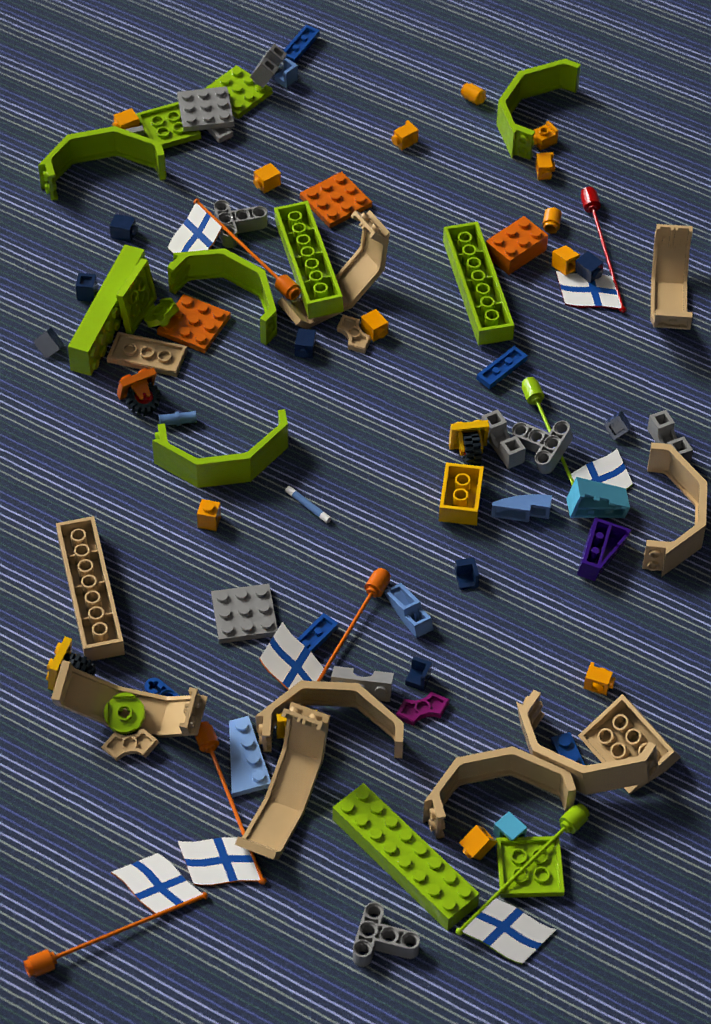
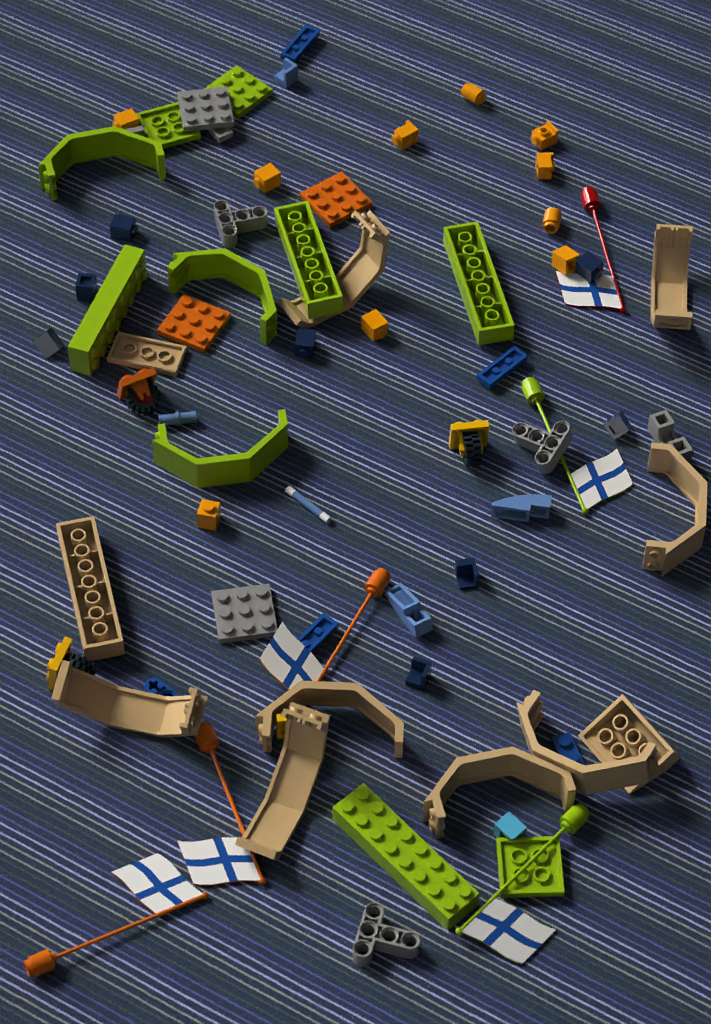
tan tile [101,729,159,761] -> none
lime plate [104,692,146,734] -> none
lime plate [116,258,157,335] -> none
lime plate [143,298,179,328] -> none
flag [168,199,301,300] -> none
light blue wing [229,716,271,798] -> none
light grey arch [250,44,287,88] -> none
light grey arch [331,666,394,702] -> none
tan tile [337,315,371,354] -> none
magenta tile [395,692,450,726] -> none
yellow brick [439,462,484,526] -> none
light orange brick [459,825,497,860] -> none
light grey arch [481,409,526,469] -> none
orange brick [485,216,548,275] -> none
lime panel [497,59,581,160] -> none
medium azure wedge [566,477,630,518] -> none
dark purple wedge [576,517,632,581] -> none
light orange brick [583,662,616,696] -> none

